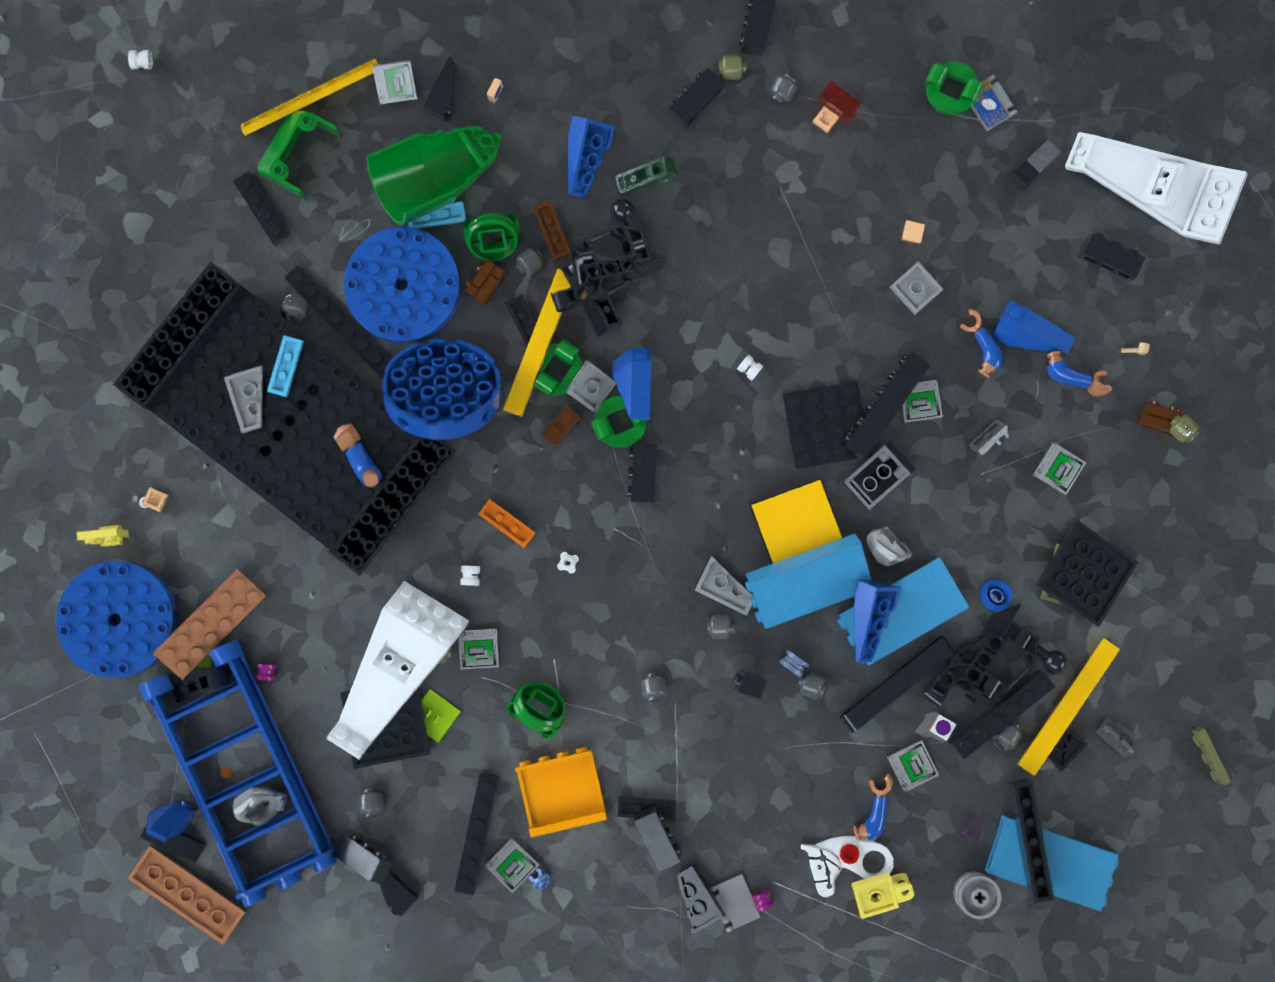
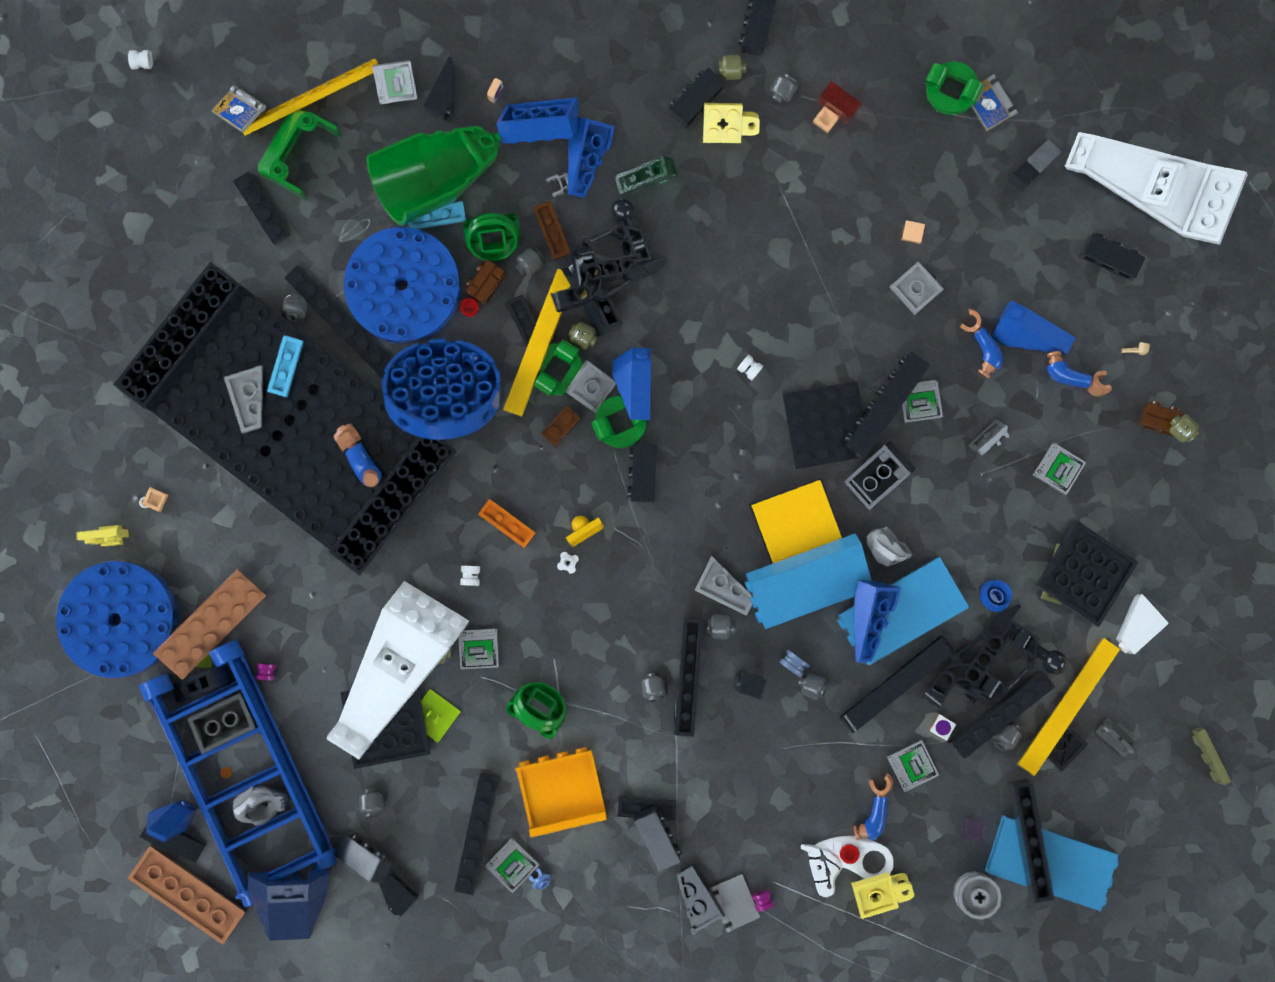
none -> dark grey slope [188,693,256,754]
none -> piece [212,85,266,133]
none -> dark blue wedge [248,870,329,941]
none -> red tile [460,297,479,317]
none -> blue slope [496,97,578,144]
none -> light grey piece [546,172,568,197]
none -> yellow tile [566,515,604,547]
none -> olive head [568,322,598,350]
none -> black brick [674,618,703,737]
none -> light yellow plate [703,103,760,143]
none -> white slope [1116,594,1169,654]

